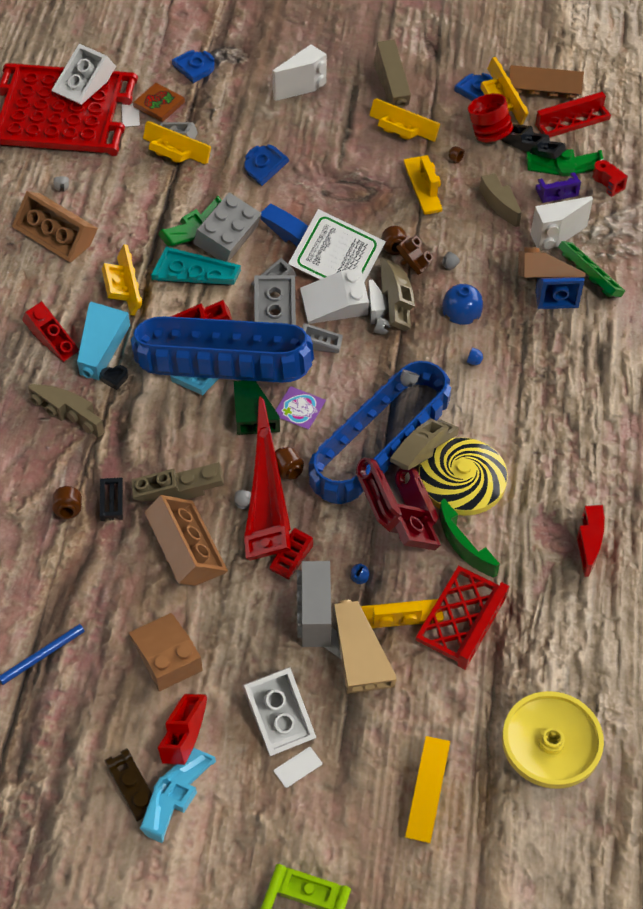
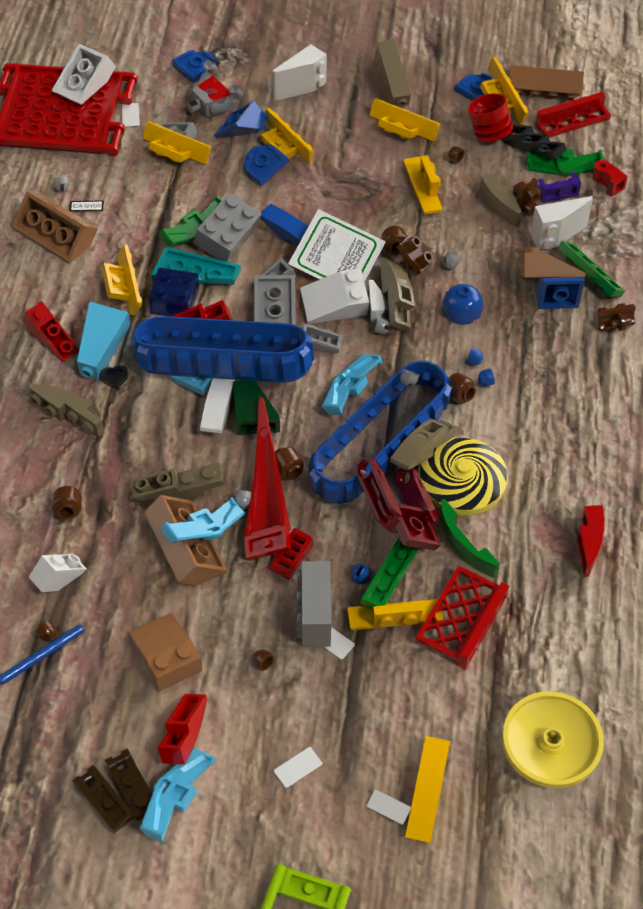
black tile [100,477,123,521] -> none
dark orange tile [133,83,185,122] -> none
white slope [242,668,316,756] -> none
sticker [276,386,326,430] -> none
tan slope [333,600,397,694] -> none
none -> white slope [29,554,87,592]
none -> reddish brown hinge [35,620,57,641]
none -> sticker [69,200,104,211]
none -> dark brown plate [72,765,135,834]
none -> clear blue brick [148,268,200,317]
none -> medium azure plate [161,497,245,543]
none -> light grey torso [187,60,243,117]
none -> white slope [200,378,235,434]
none -> blue slope [214,101,268,138]
none -> reddish brown hinge [253,649,274,671]
none -> yellow bracket [261,108,313,164]
none -> medium azure plate [322,354,383,416]
none -> green plate [360,538,420,609]
none -> white sticker [367,789,411,825]
none -> reddish brown head [449,373,476,404]
none -> blue hinge [478,368,495,387]
none -> reddish brown hips [512,178,541,216]
none -> reddish brown hips [597,303,636,332]

